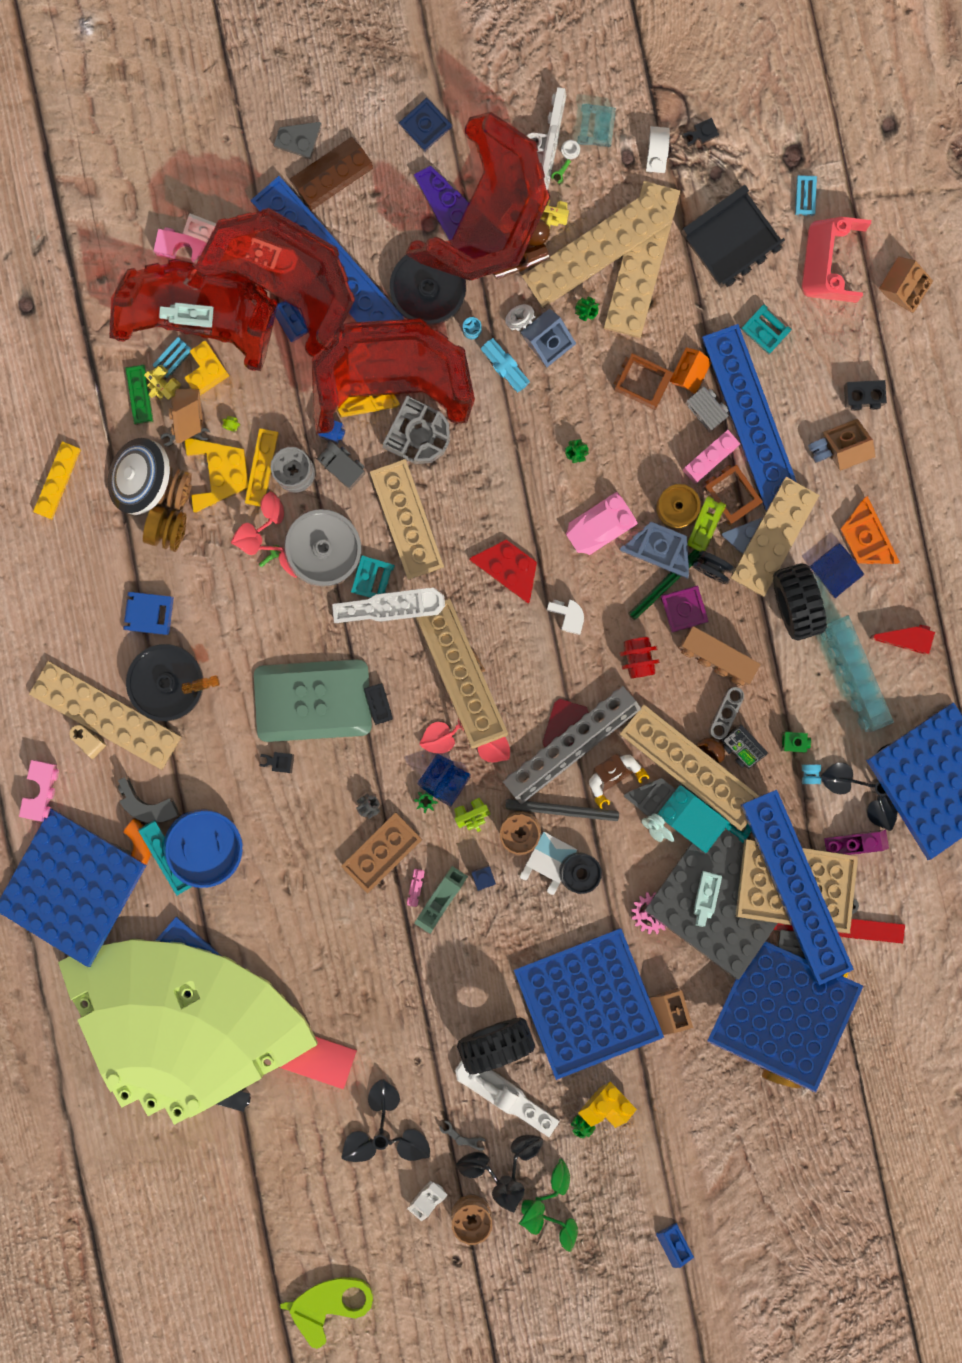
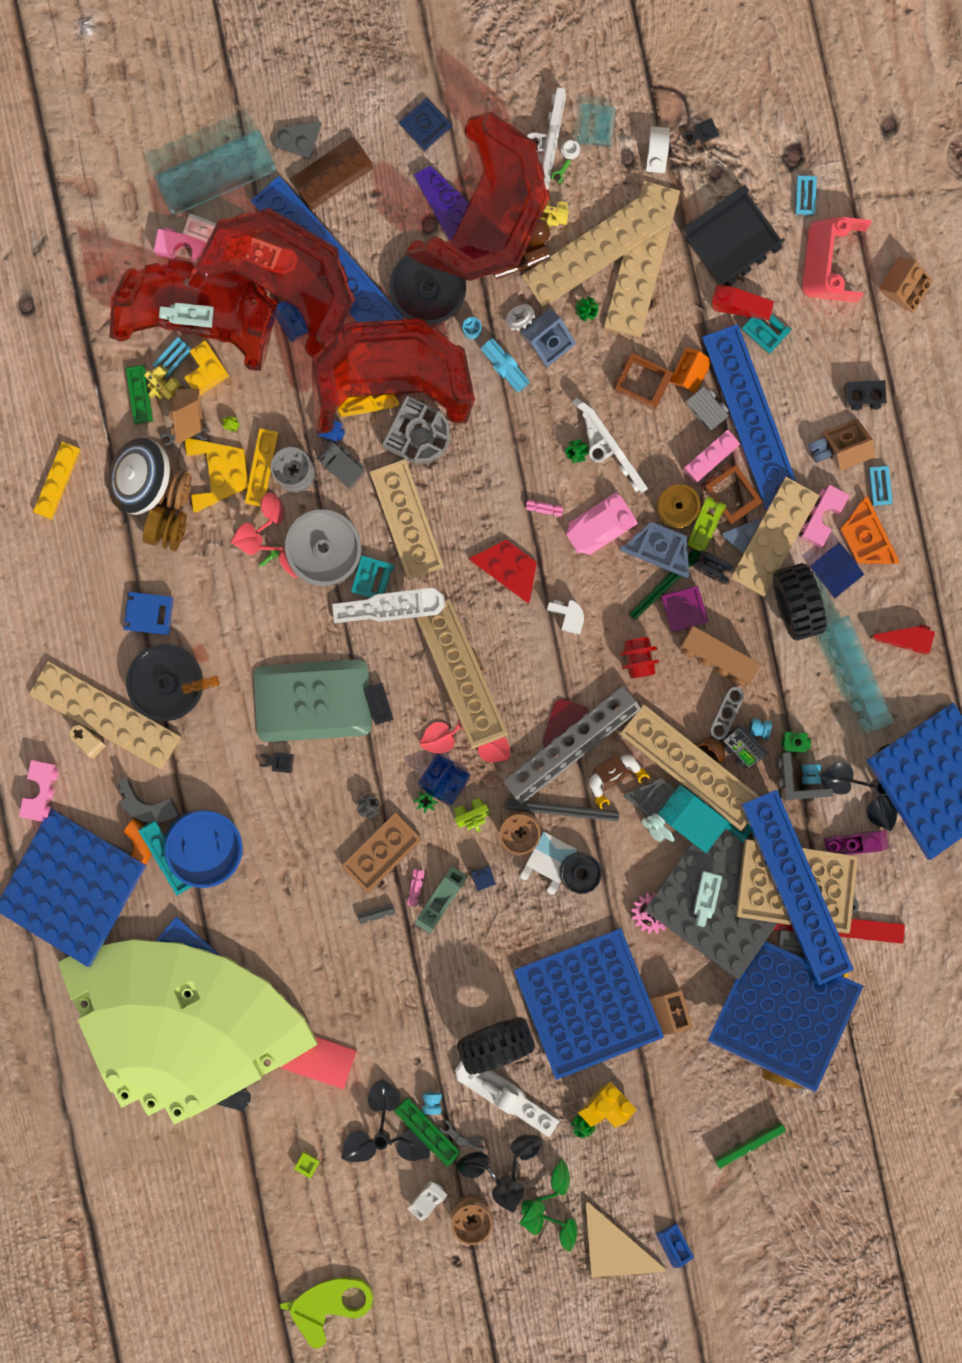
none -> clear light blue brick [154,130,277,216]
none -> lime plate [294,1151,321,1179]
none -> dark grey axle [357,904,395,924]
none -> green tile [393,1097,461,1167]
none -> medium azure wheel [423,1092,442,1115]
none -> bright pink axle [526,500,563,517]
none -> white piece [572,398,648,493]
none -> tan tile [585,1201,666,1277]
none -> red slope [712,284,774,320]
none -> green tile [714,1121,787,1169]
none -> medium azure wheel [749,718,772,740]
none -> dark grey bracket [775,752,833,800]
none -> bright pink arch [800,485,850,548]
none -> medium azure tile [868,466,893,506]

